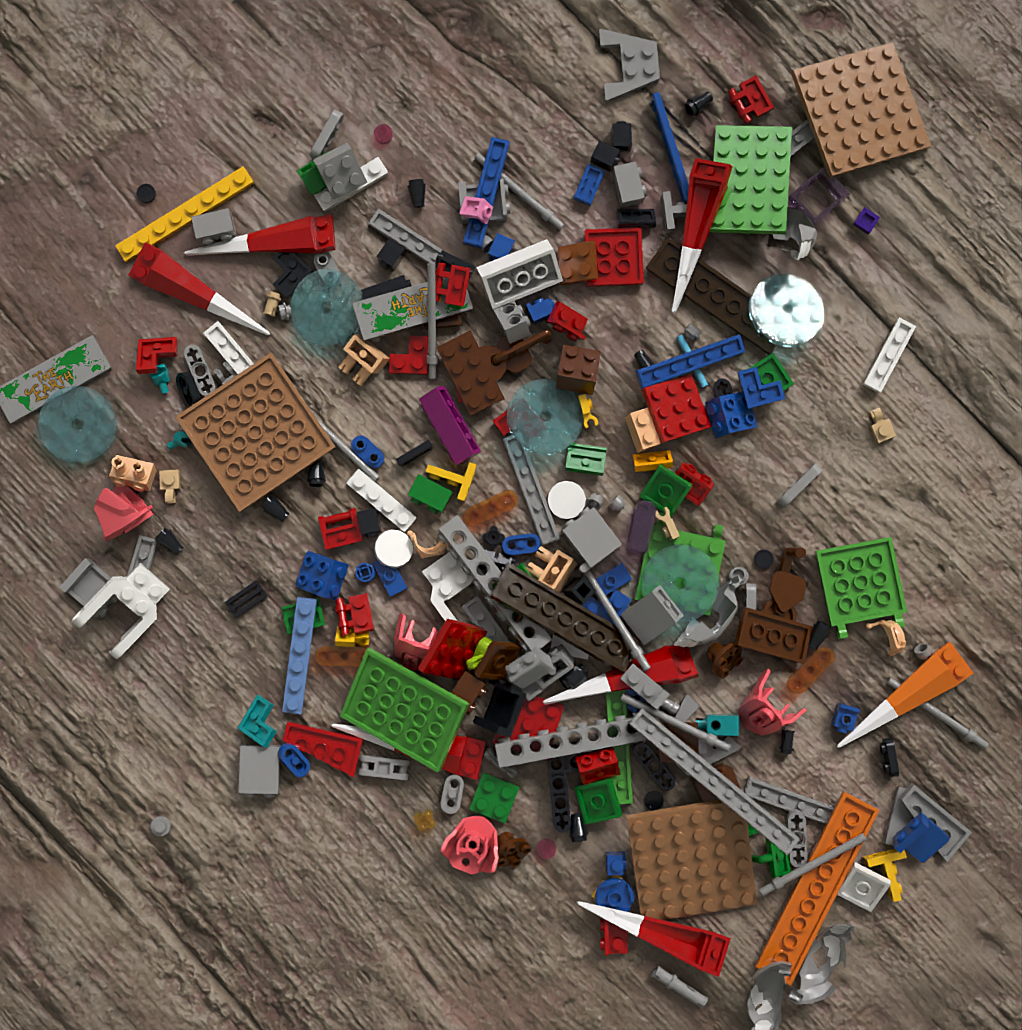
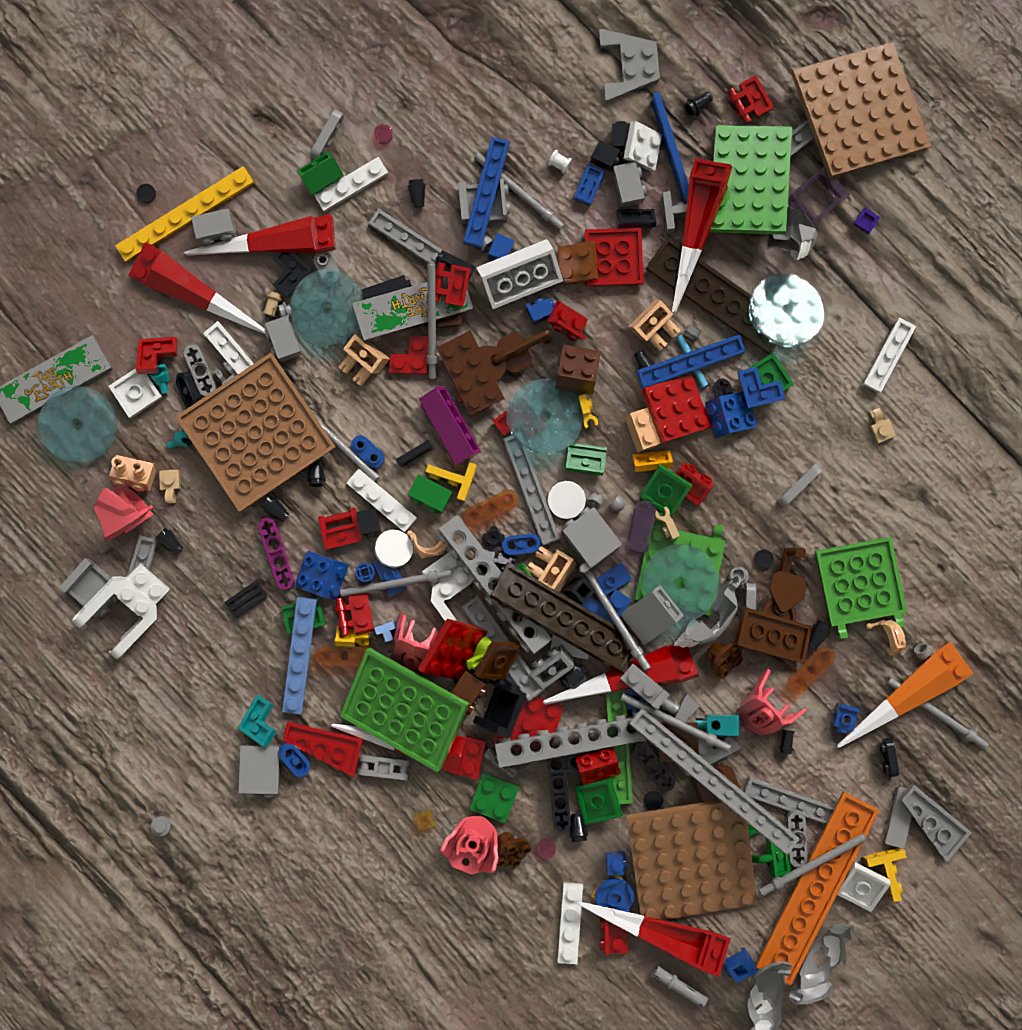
light grey piece [313,143,368,199] -> none
black brick [377,238,406,271] -> none
light grey plate [441,774,464,814] -> none
bright pink bracket [459,196,493,224] -> none
light grey brick [493,301,531,344] -> none
light grey brick [506,647,554,689] -> none
blue bracket [893,812,949,863] -> none
none -> white plate [109,368,163,418]
none -> magenta beam [259,518,295,590]
none -> light grey brick [264,316,302,362]
none -> light grey bar [340,569,453,597]
none -> light blue tile [375,621,396,642]
none -> white bush [548,150,572,174]
none -> white plate [557,882,583,964]
none -> white plate [624,121,662,171]
none -> light nougat brick [628,300,680,352]
none -> blue brick [724,947,757,983]

